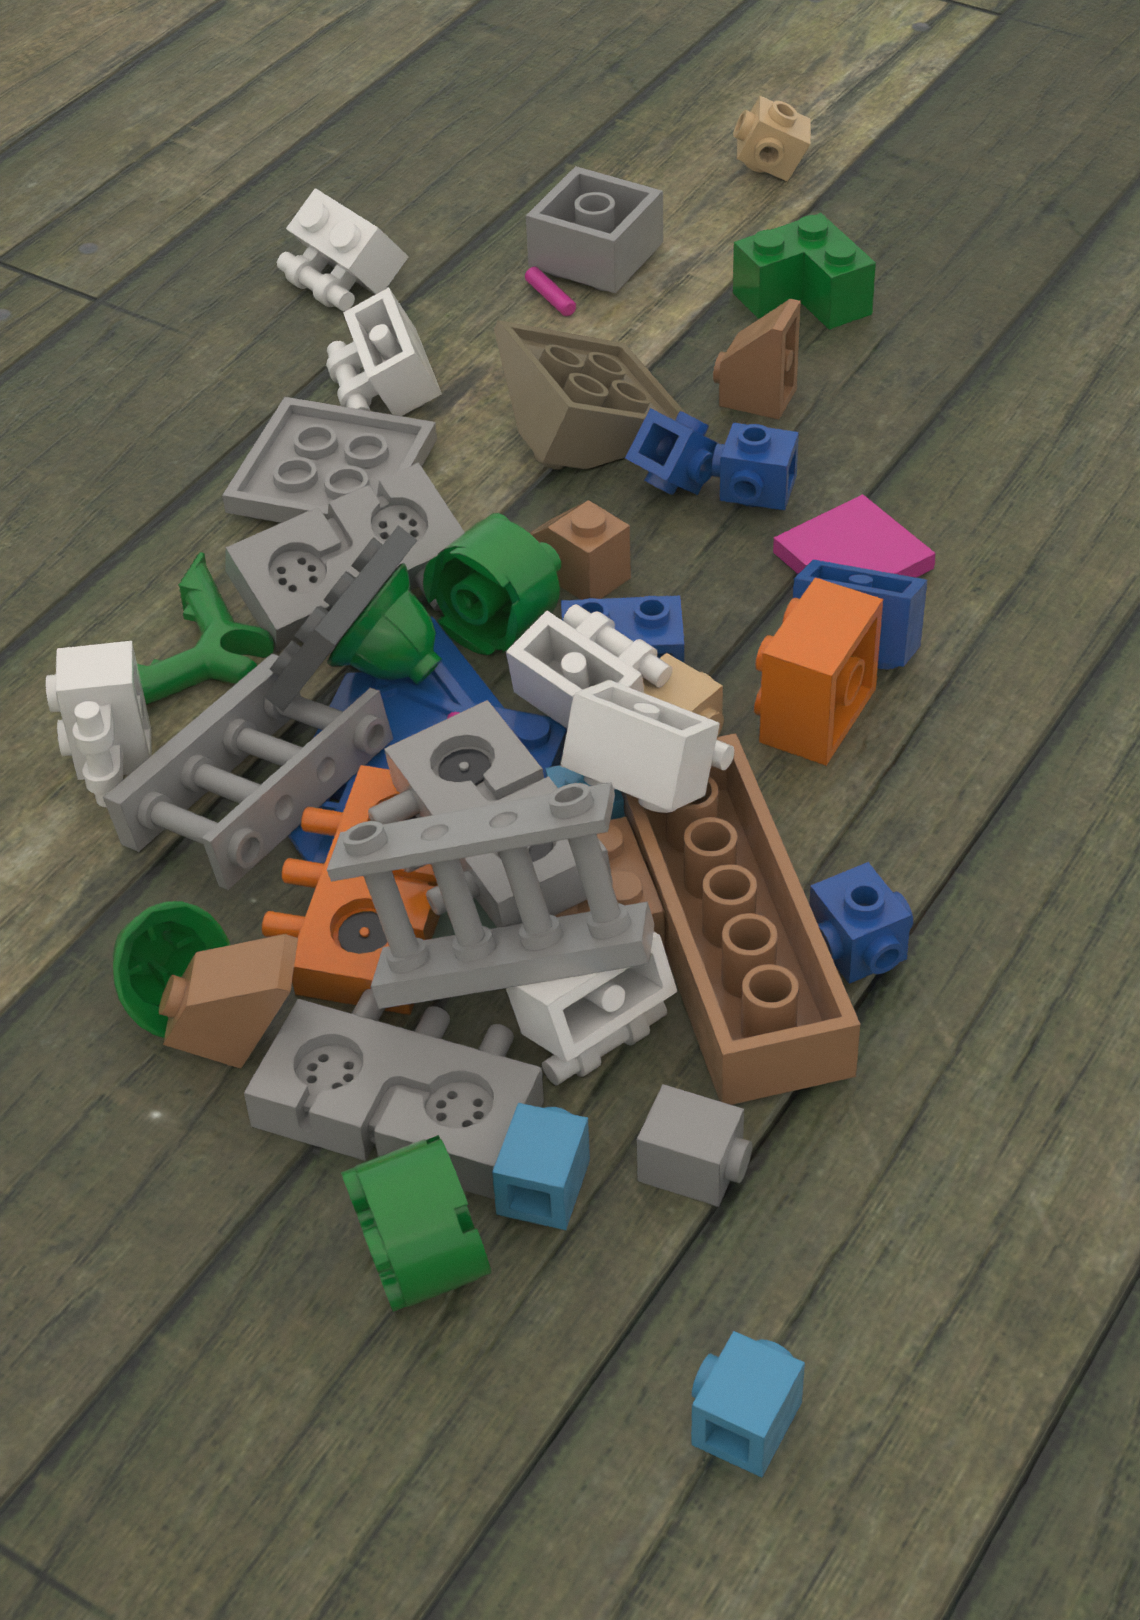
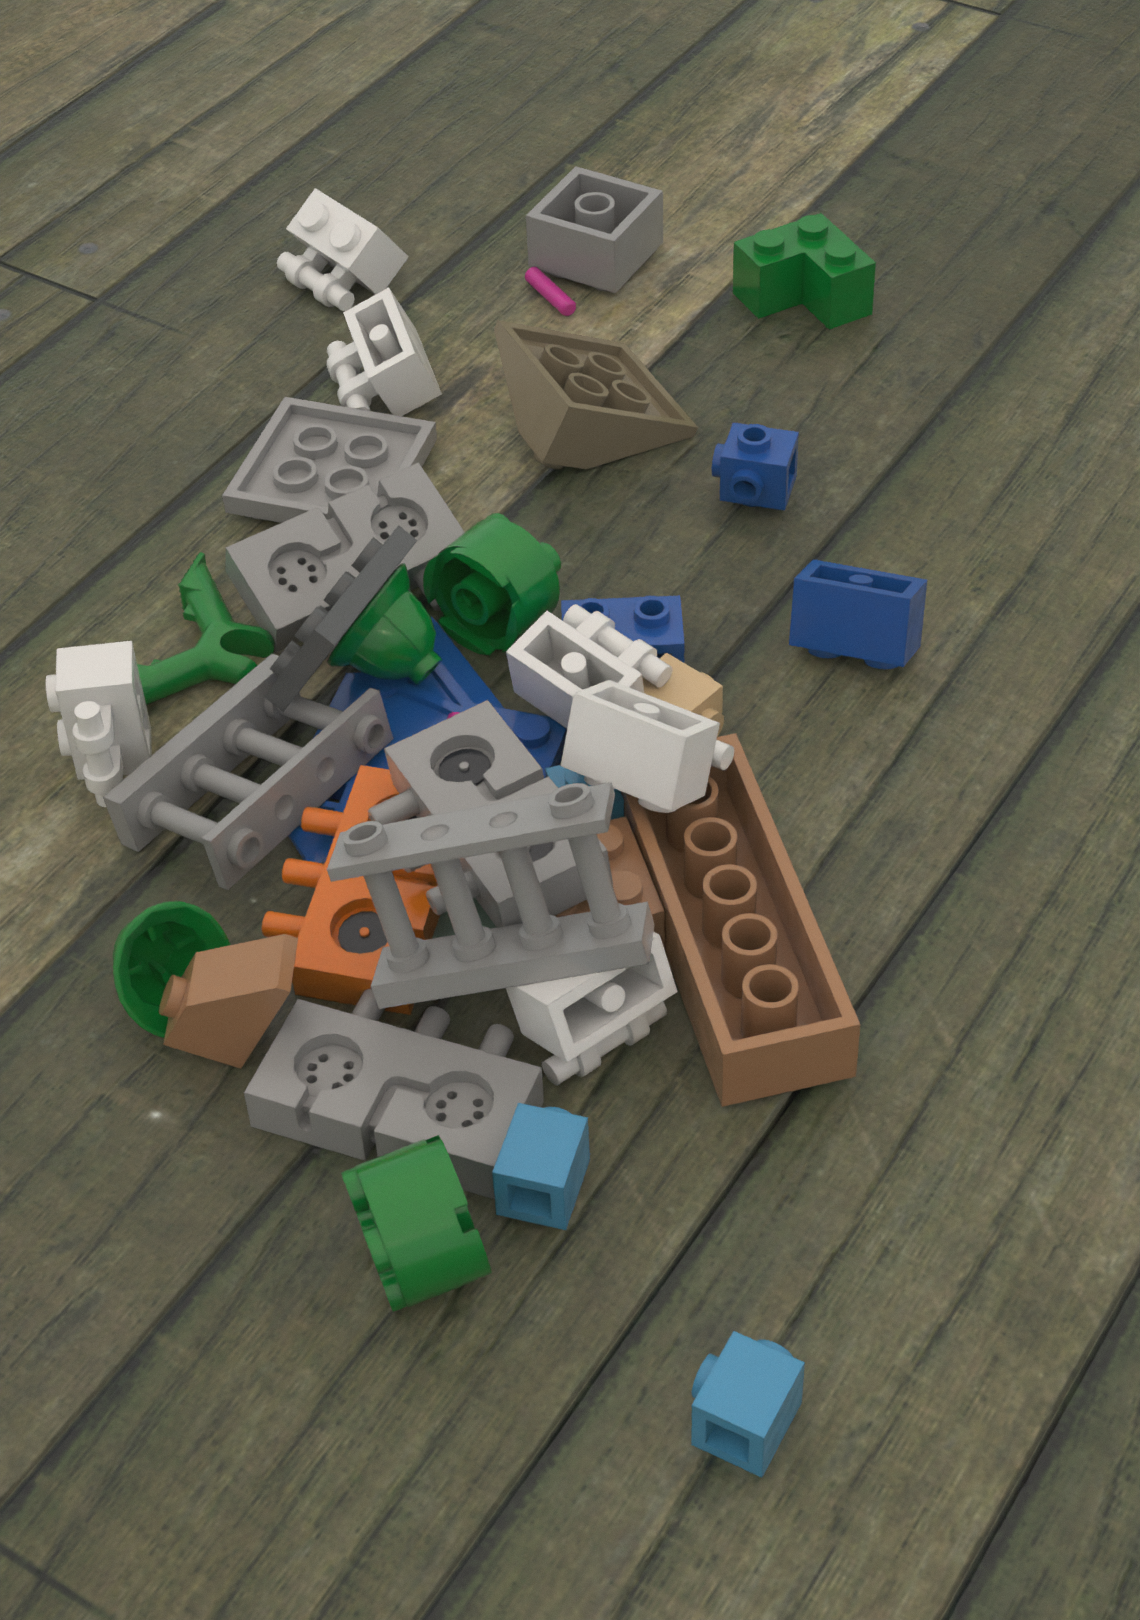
medium nougat slope [530,500,631,600] -> none
blue brick [625,408,717,496] -> none
light grey brick [637,1084,752,1207] -> none
medium nougat slope [713,299,801,420] -> none
tan brick [733,96,811,182] -> none
orange brick [754,577,883,766] -> none
dark pink tile [773,494,936,578] -> none
blue brick [809,862,913,984] -> none

